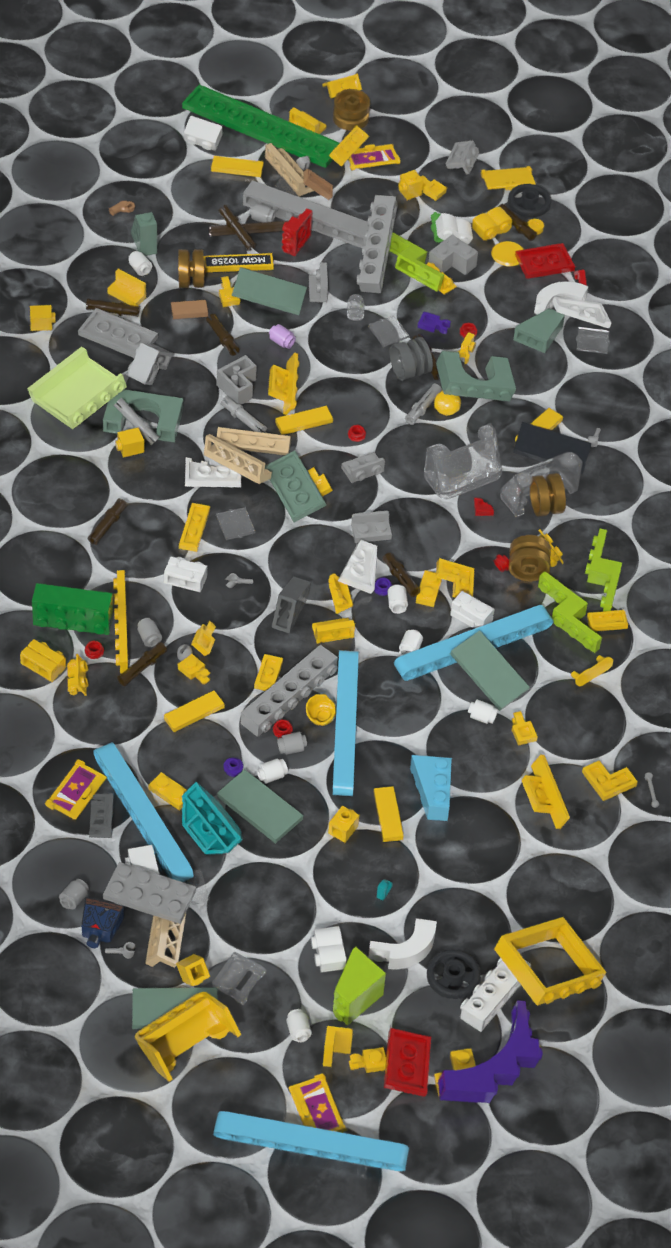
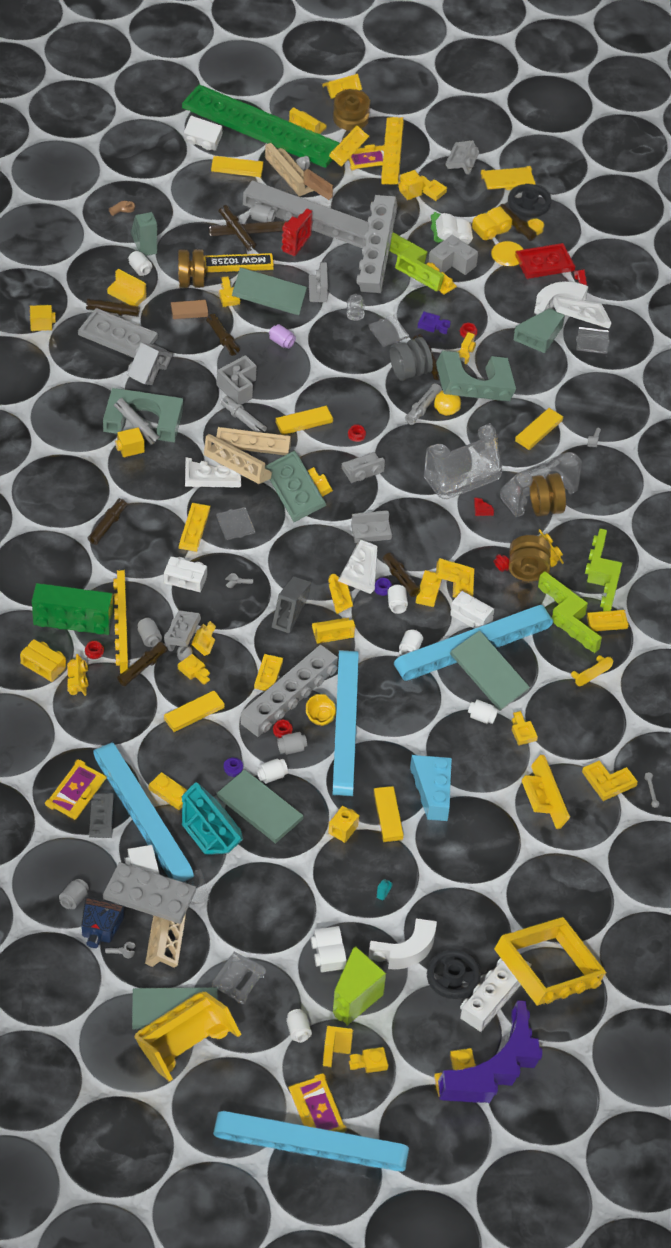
yellowish green panel [28,347,127,429] -> none
yellow brick [176,954,210,986] -> none
yellow bracket [268,353,299,415] -> none
red tile [384,1028,431,1097] -> none
black tile [513,422,592,474] -> none
none -> light grey bracket [164,611,201,651]
none -> yellow plate [381,117,404,184]

